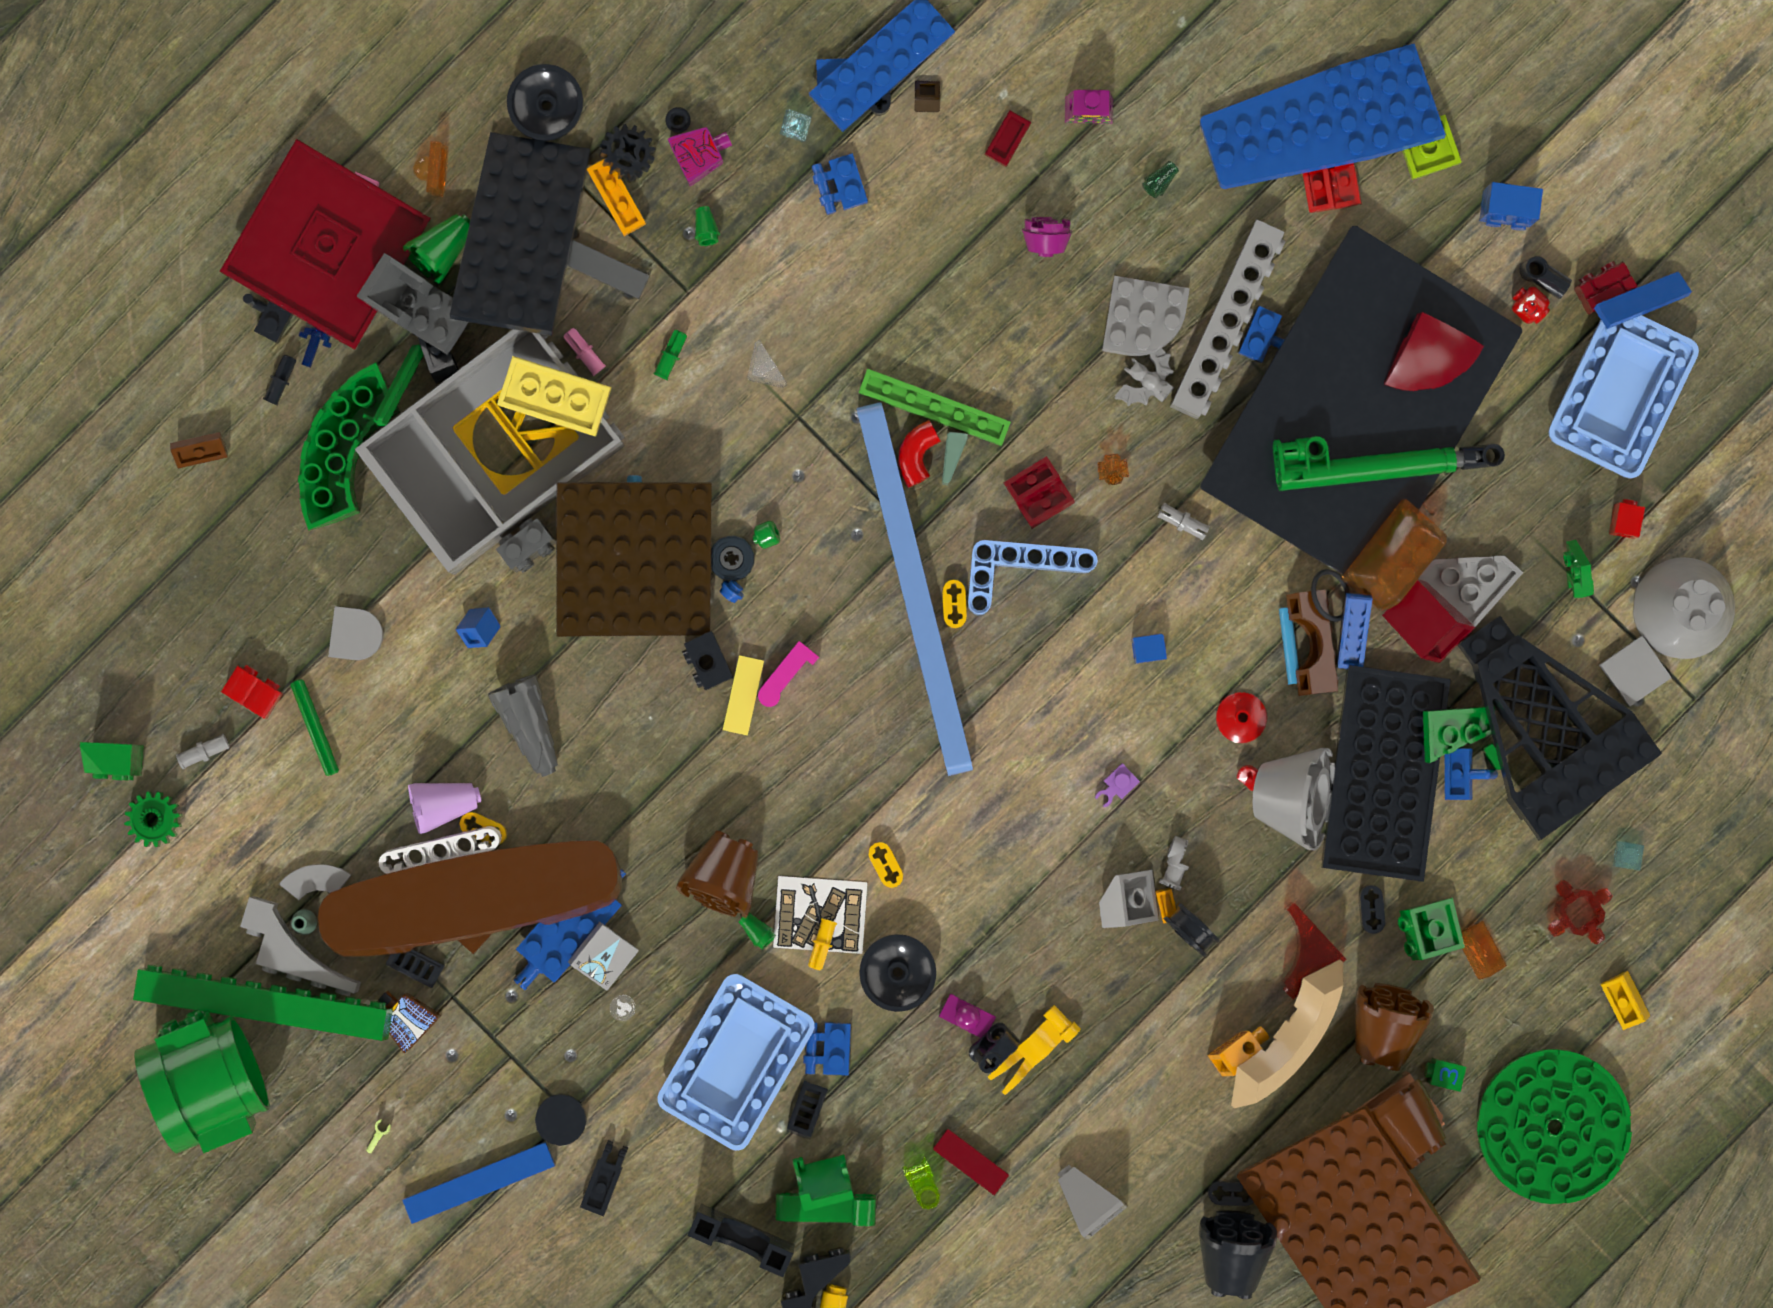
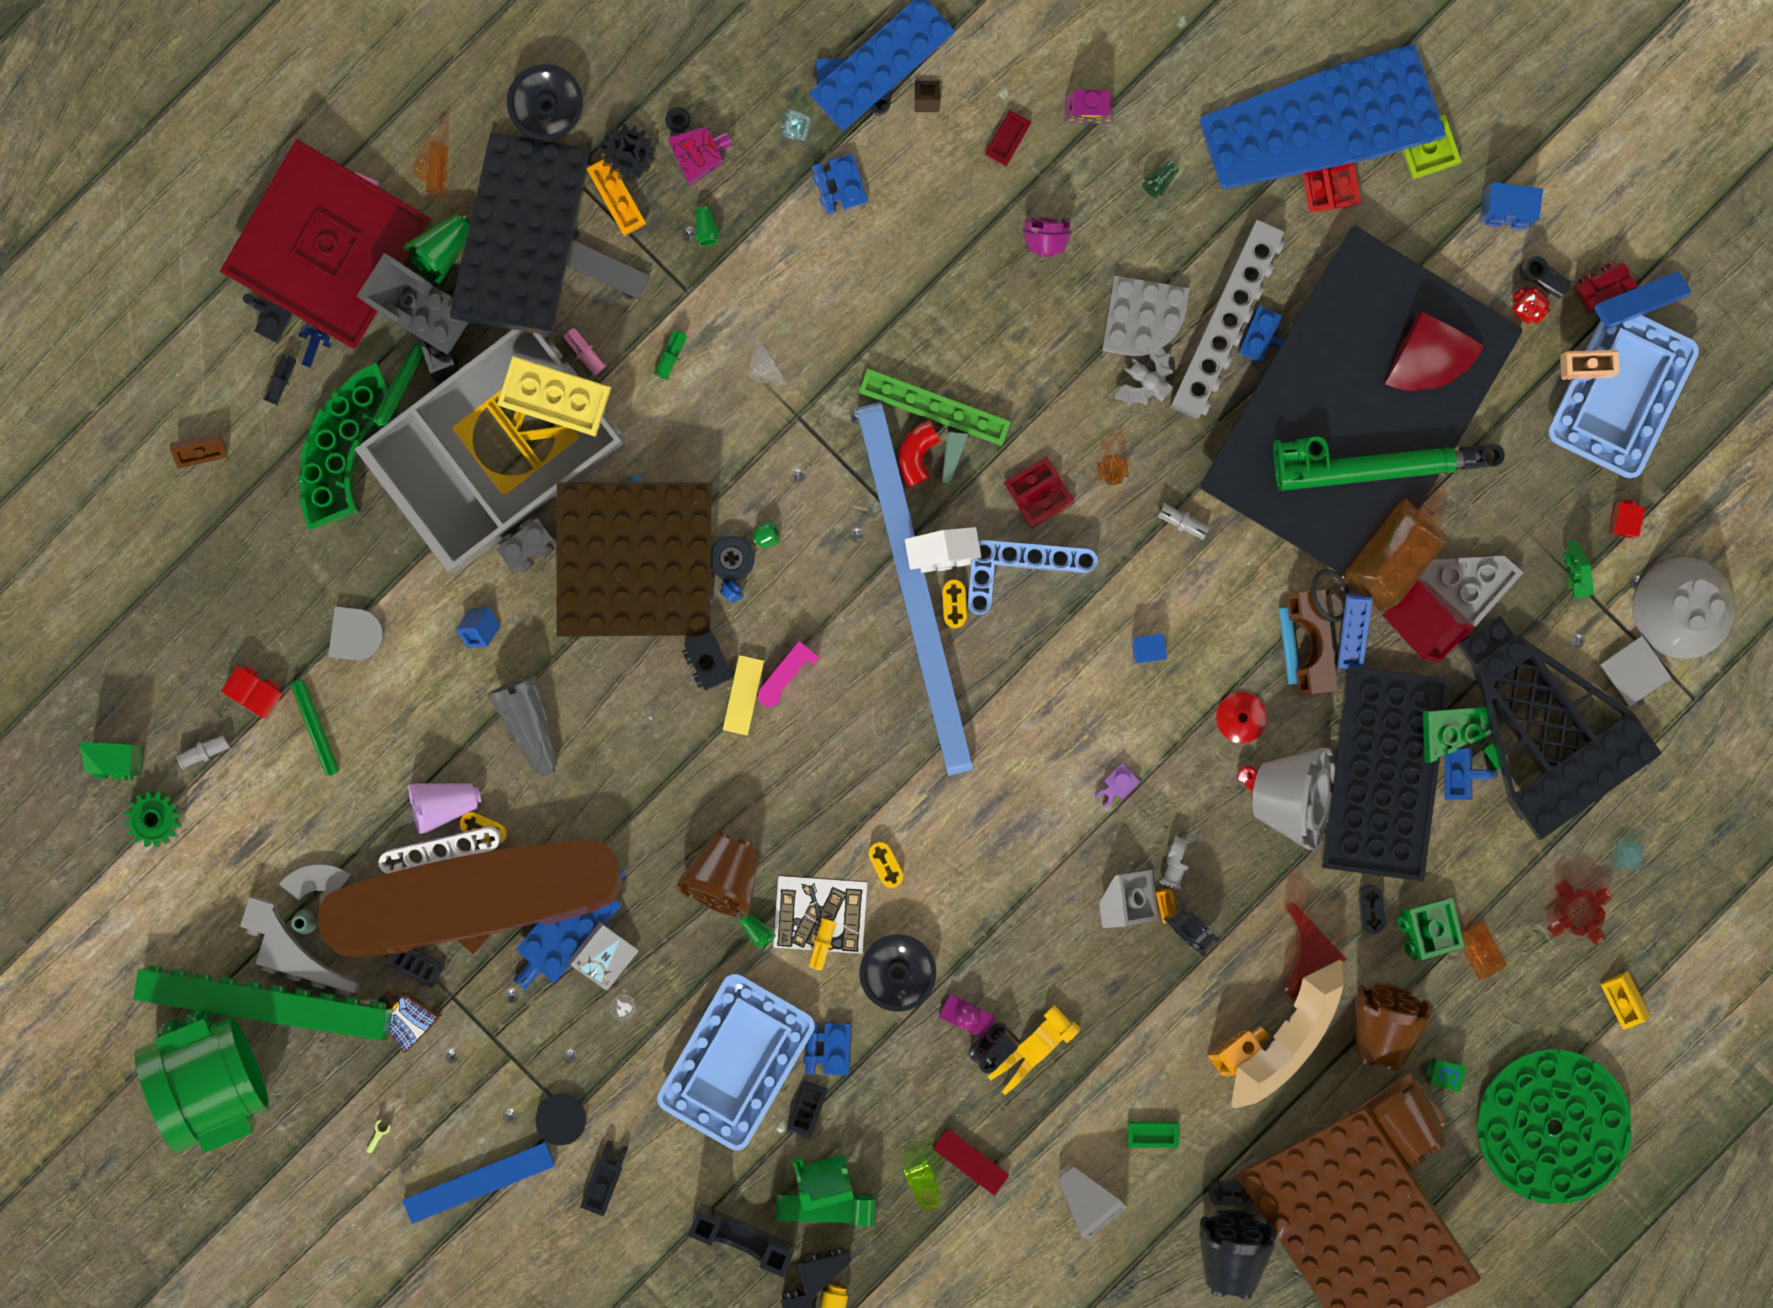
none -> white brick [905,527,981,573]
none -> green tile [1127,1121,1179,1148]
none -> light nougat brick [1560,350,1619,380]

